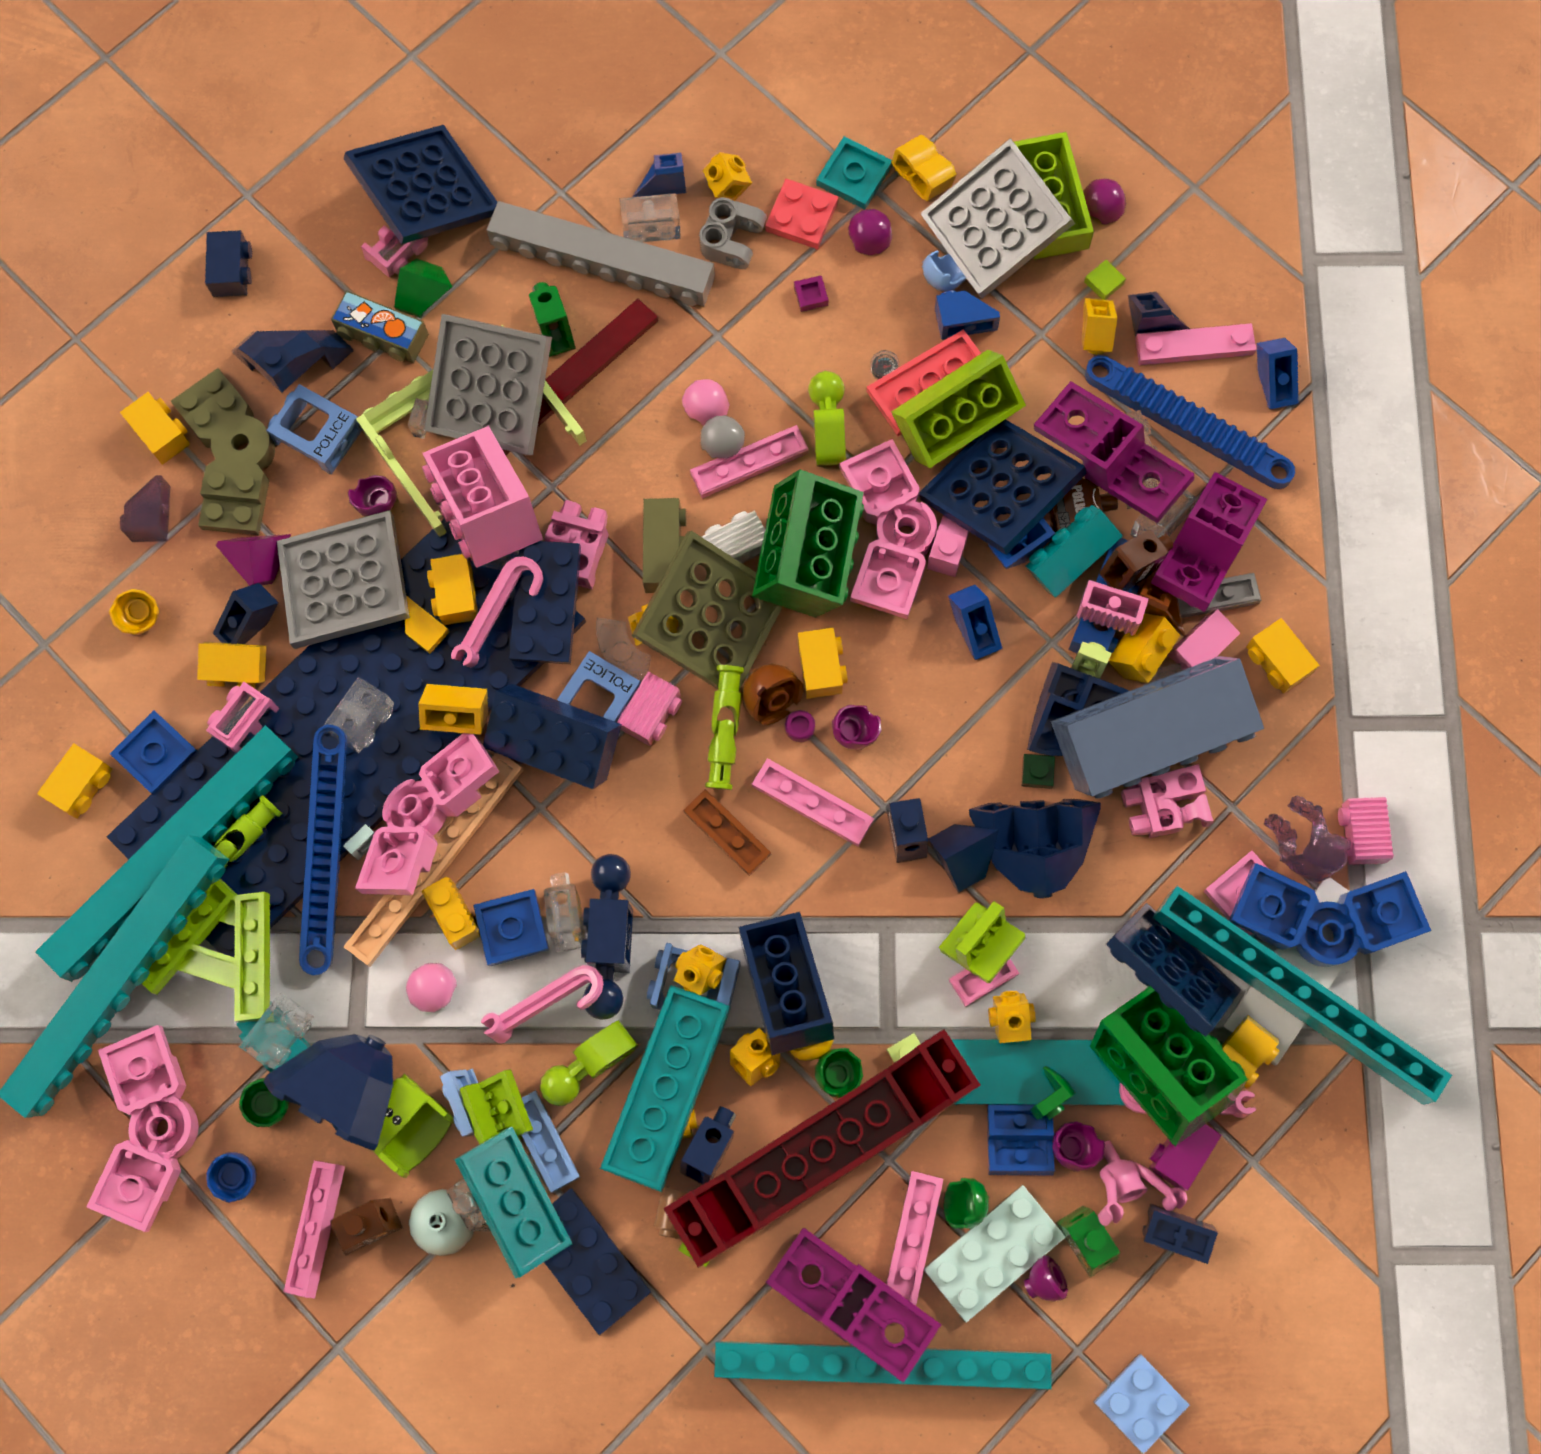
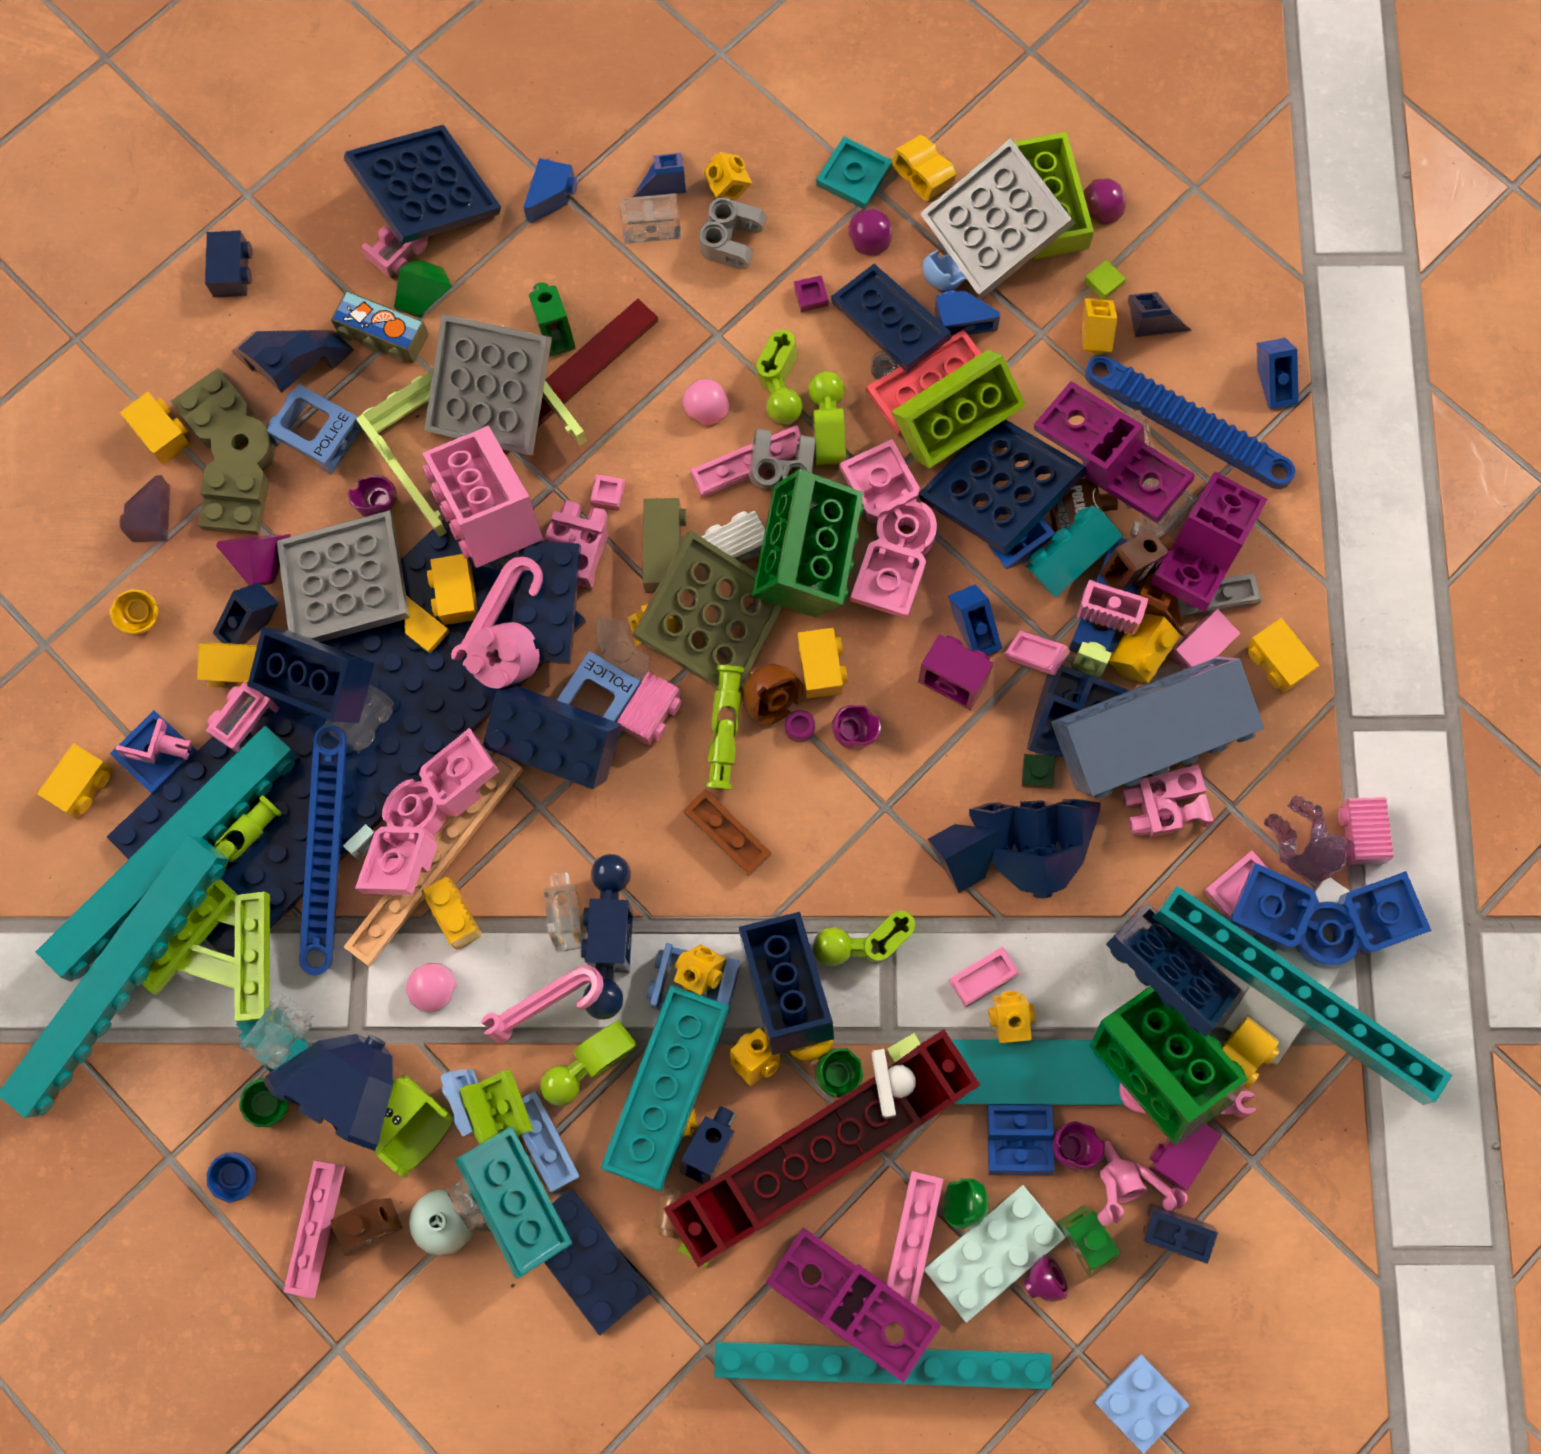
bright pink plate [87,1025,198,1232] -> none
clear tile [408,398,428,439] -> none
yellow brick [418,684,488,735] -> none
blue plate [473,889,550,967] -> none
light grey brick [487,201,715,306] -> none
light grey hair [700,415,745,458] -> none
bright pink plate [752,758,874,847] -> none
coral plate [765,179,838,249] -> none
dark blue torso [886,798,928,863] -> none
bright pink slope [927,515,969,577] -> none
lime bracket [939,901,1026,983] -> none
green plate [1030,1066,1076,1120] -> none
bright pink plate [1135,324,1256,365] -> none
none -> bright pink bracket [115,718,192,765]
none -> dark blue brick [247,627,375,723]
none -> bright pink brick [465,622,540,689]
none -> blue slope [523,158,578,223]
none -> bright pink tile [590,475,625,510]
none -> light grey piece [749,429,815,490]
none -> lime beam [756,329,803,425]
none -> lime beam [813,910,915,967]
none -> dark blue plate [831,263,951,373]
none -> white tile [871,1049,916,1119]
none -> magenta brick [918,634,993,711]
none -> bright pink tile [1004,630,1070,675]

